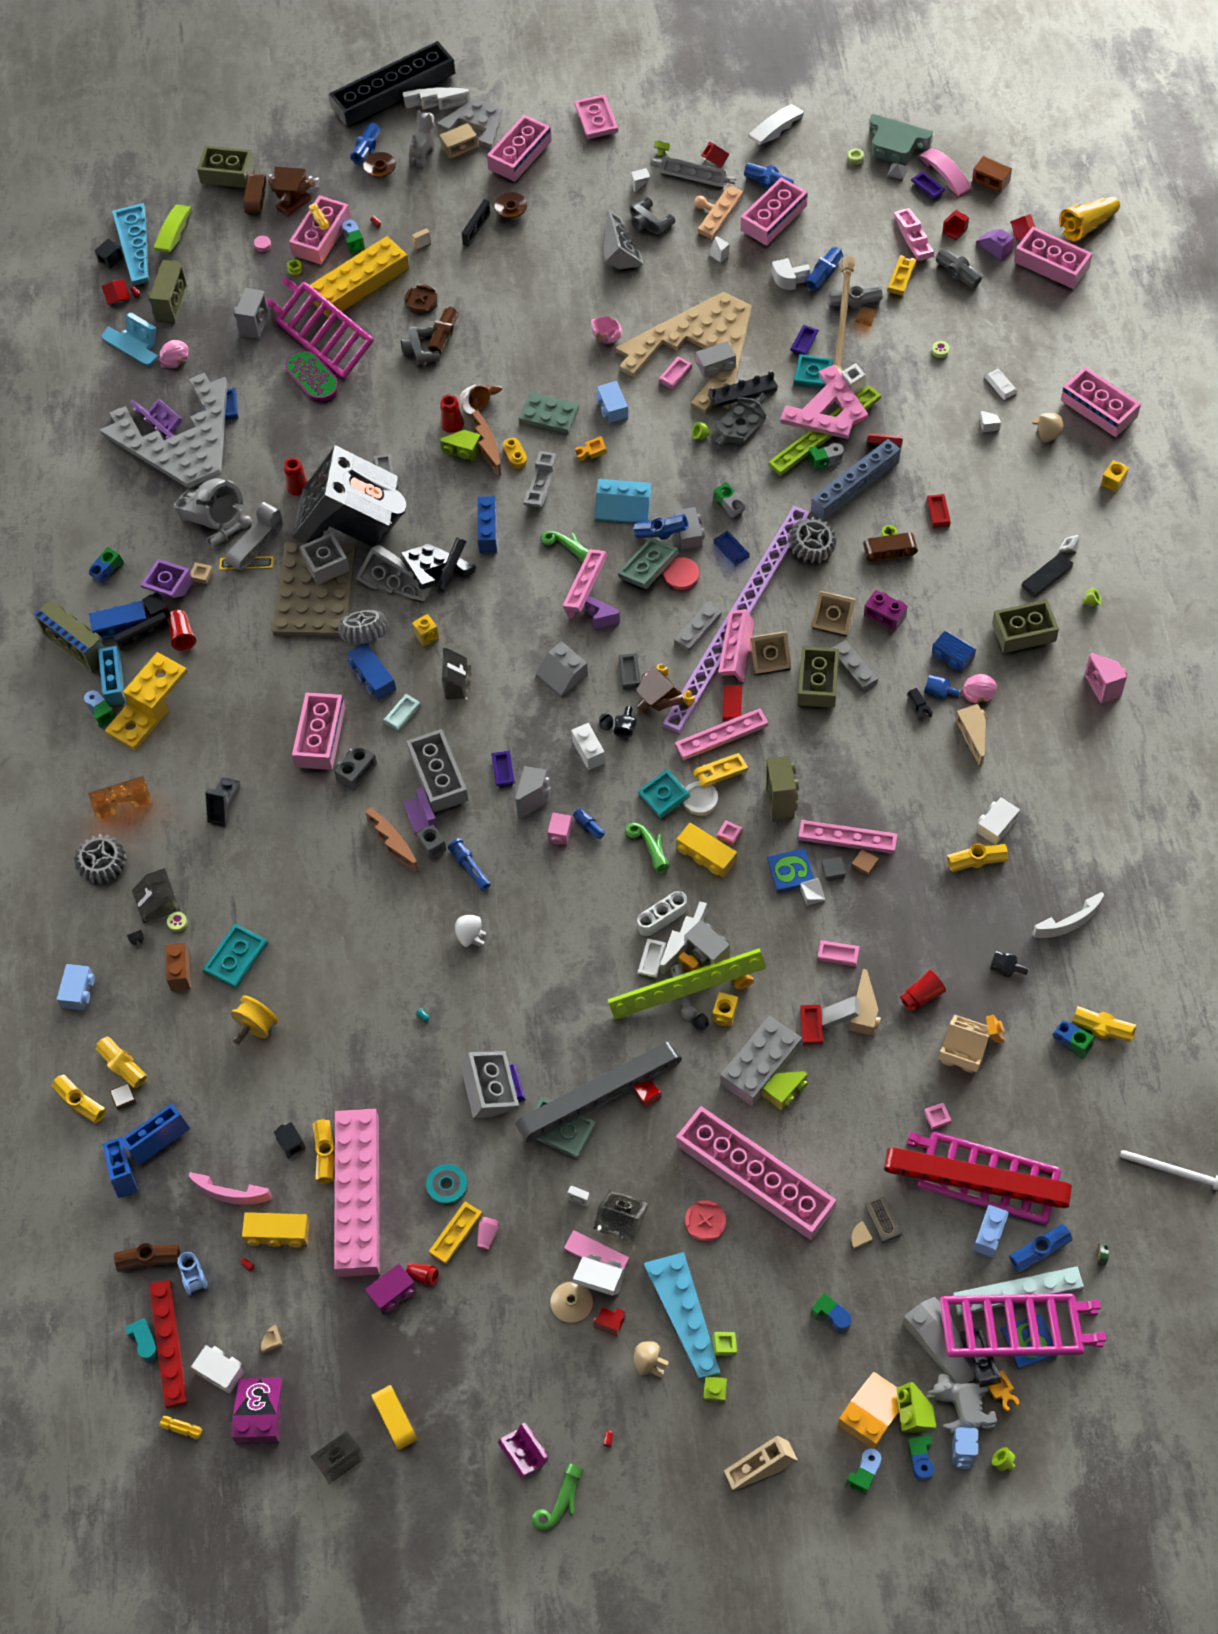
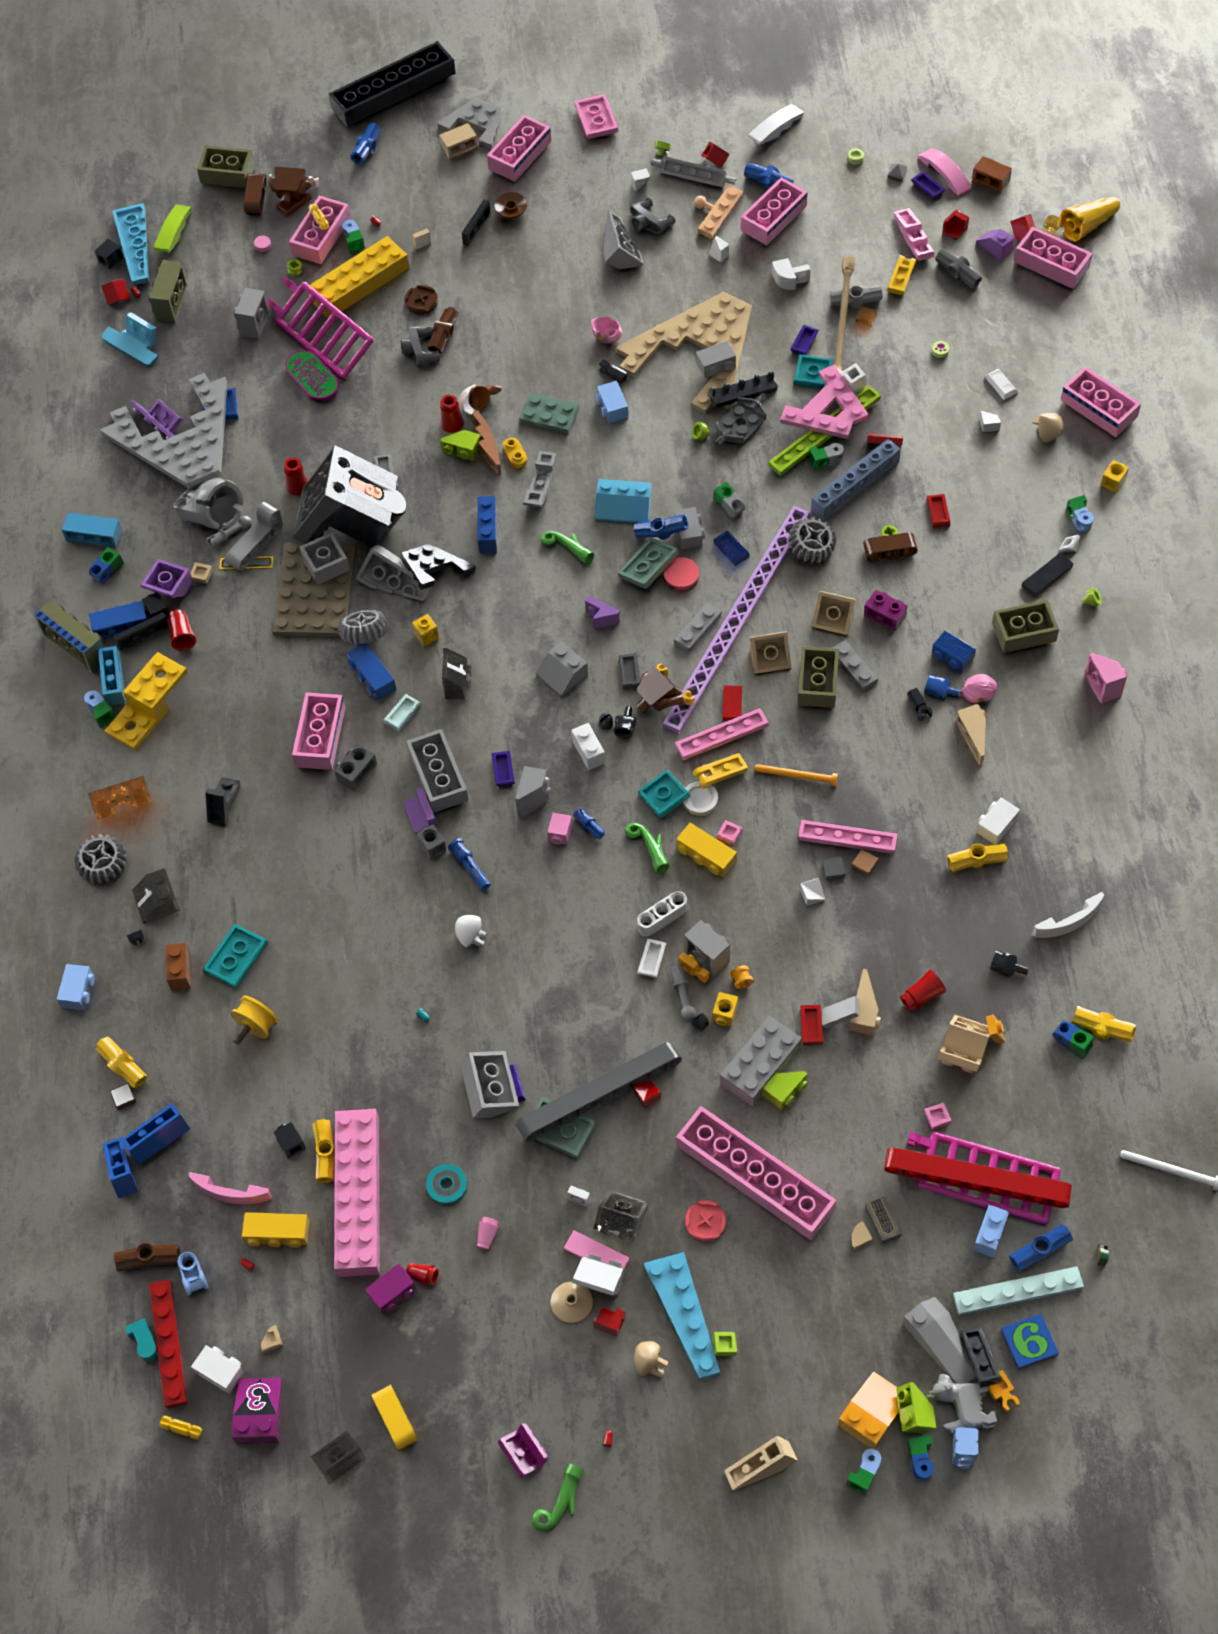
yellow piece [51,1074,106,1124] -> none
bright pink hair [160,340,188,369] -> none
yellowish green tile [167,912,188,932] -> none
reddish brown dish [364,152,396,177] -> none
nougat slope [365,807,418,872] -> none
white slope [403,88,470,110] -> none
light grey animal [409,110,435,168] -> none
yellow plate [428,1201,483,1265] -> none
black pin [435,537,467,591] -> none
bright pink panel [562,549,608,619] -> none
light orange plate [575,436,608,461] -> none
lime plate [608,948,767,1020] -> none
bright pink tile [659,357,692,390] -> none
white slope [660,901,707,974] -> none
lime plate [704,1377,727,1402] -> none
bright pink panel [718,609,755,682] -> none
olive brick [765,756,799,820] -> none
blue tile [767,848,814,893] -> none
blue piece [805,247,843,291] -> none
leg [810,1293,852,1333] -> none
bright pink tile [817,940,860,967] -> none
sand green brick [869,113,934,165] -> none
dark pink bar [940,1294,1106,1357] -> none
lime tile [992,1447,1015,1471] -> none
none -> dark azure brick [62,513,122,547]
none -> black bar [599,359,628,384]
none -> light orange bar [754,764,838,787]
none -> clear yellow plate [1044,215,1060,231]
none -> leg [1066,495,1094,532]

